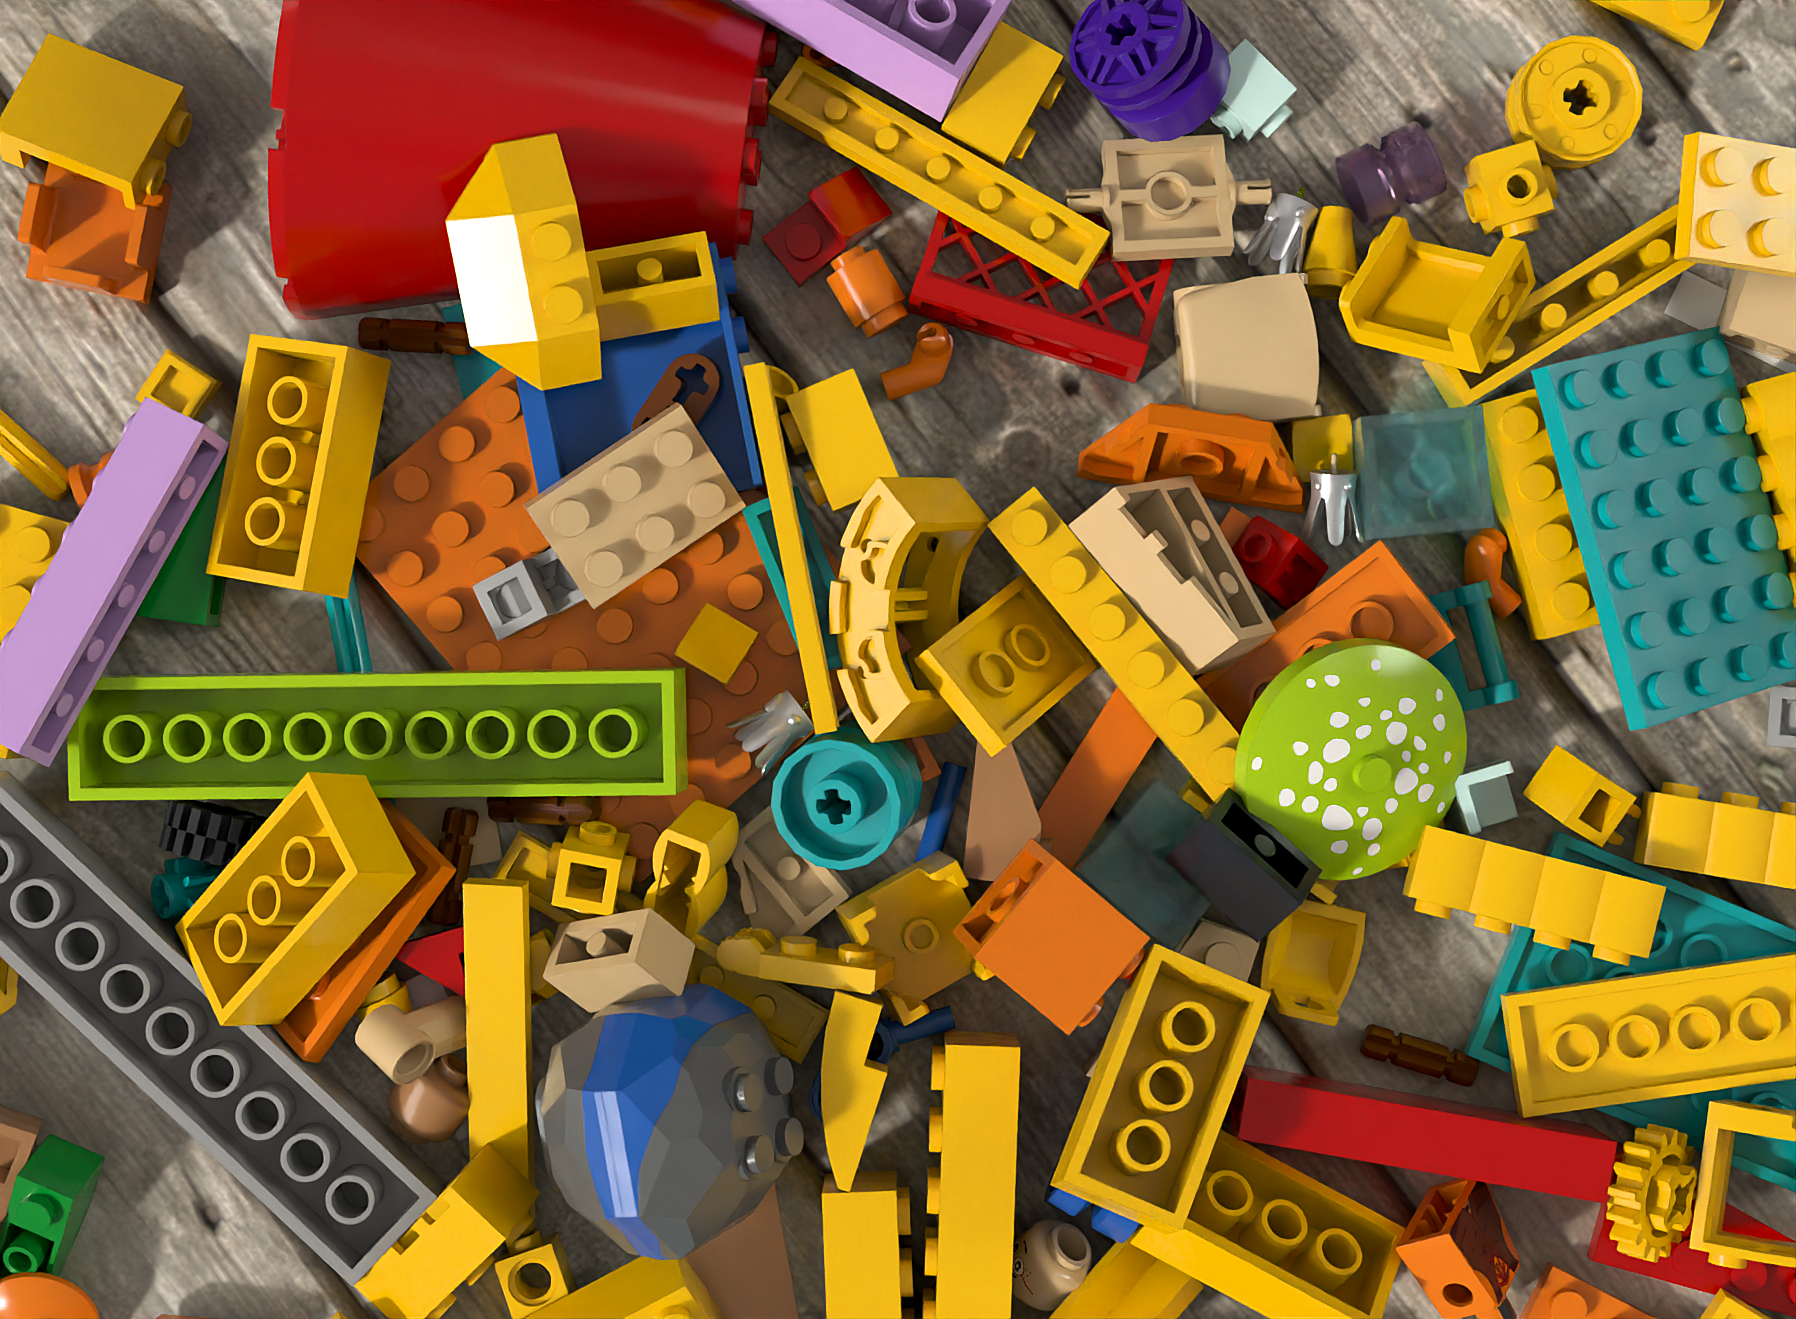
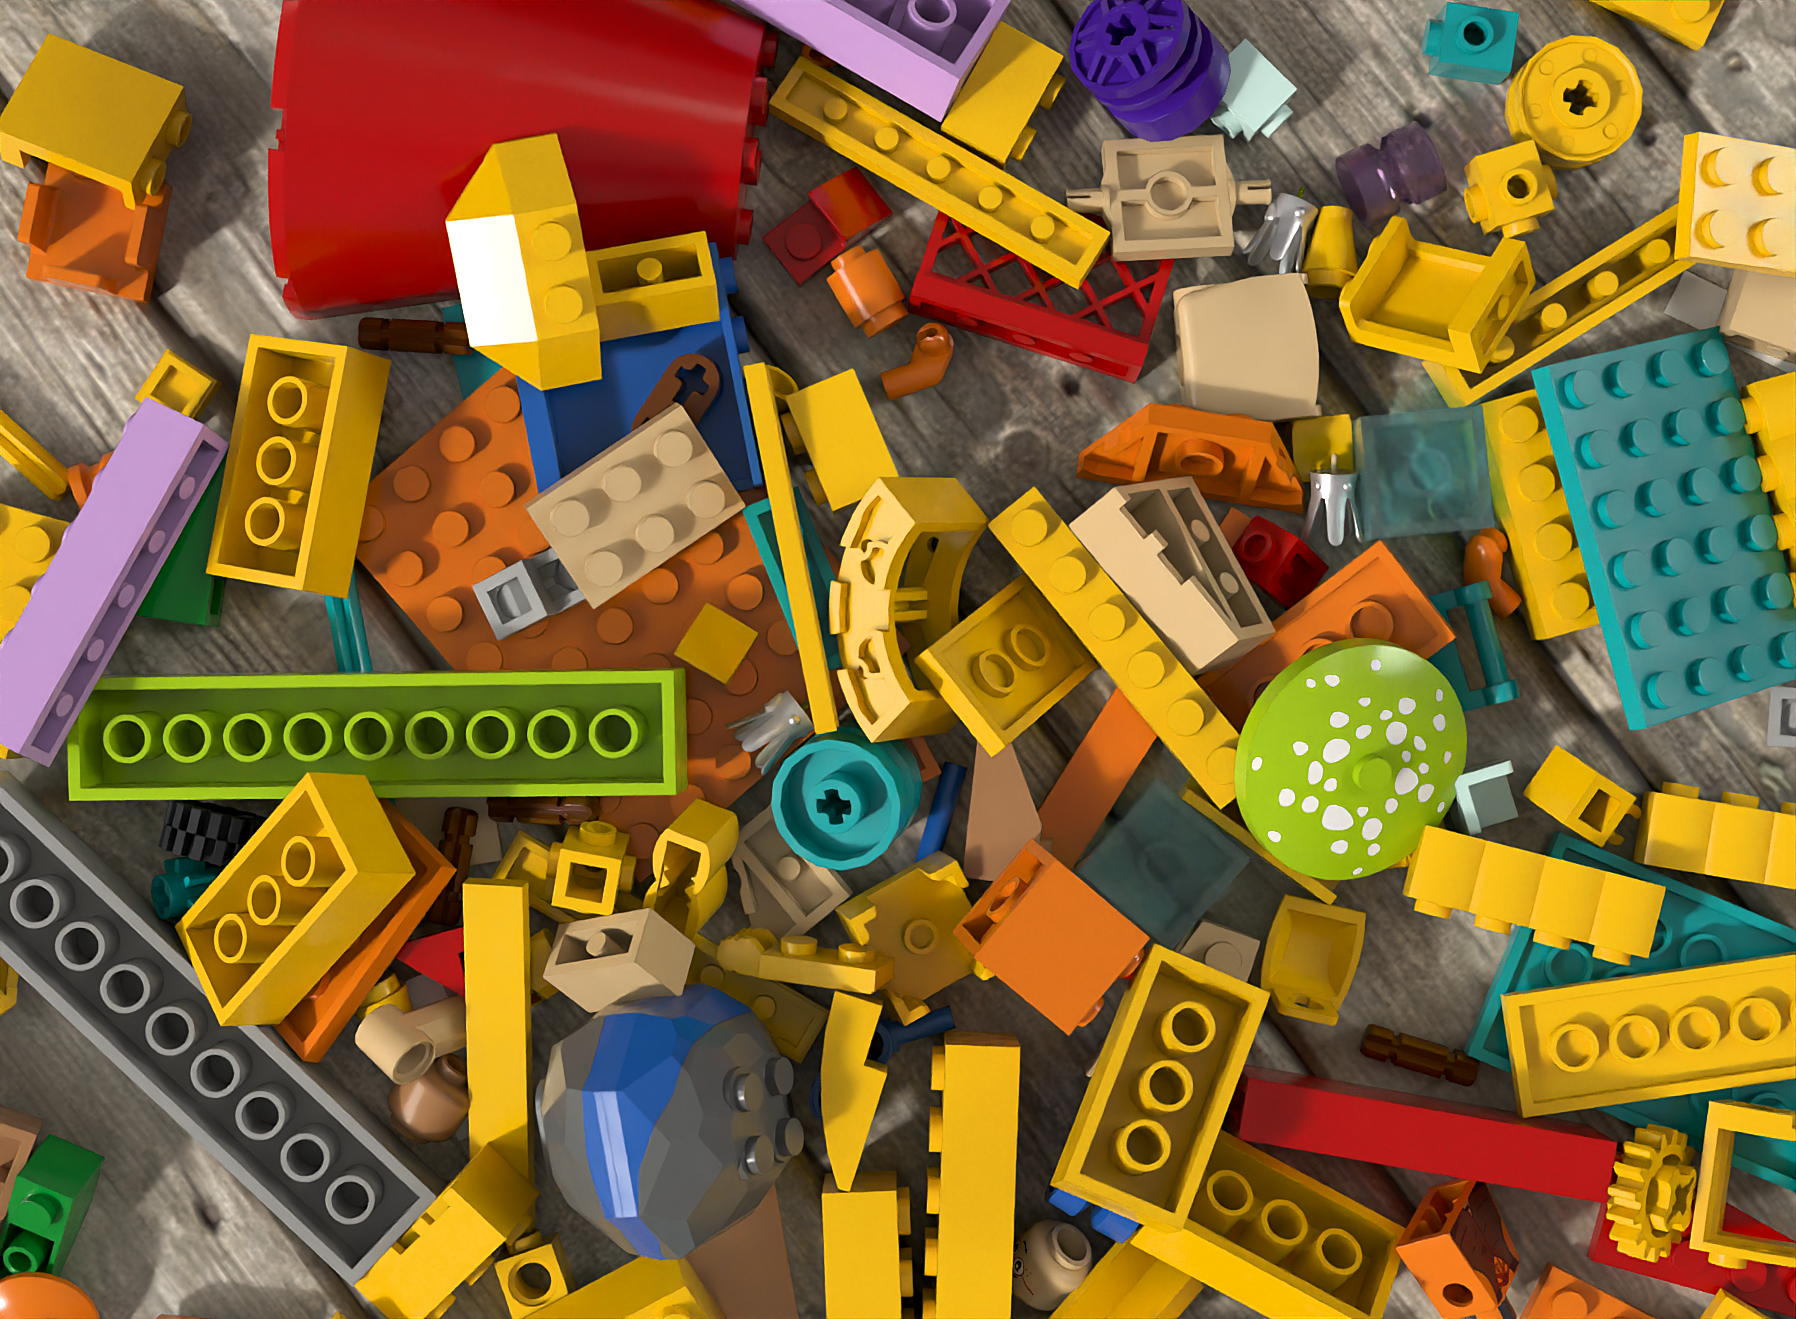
black brick [1164,787,1322,943] -> none
none -> teal brick [1422,2,1520,85]

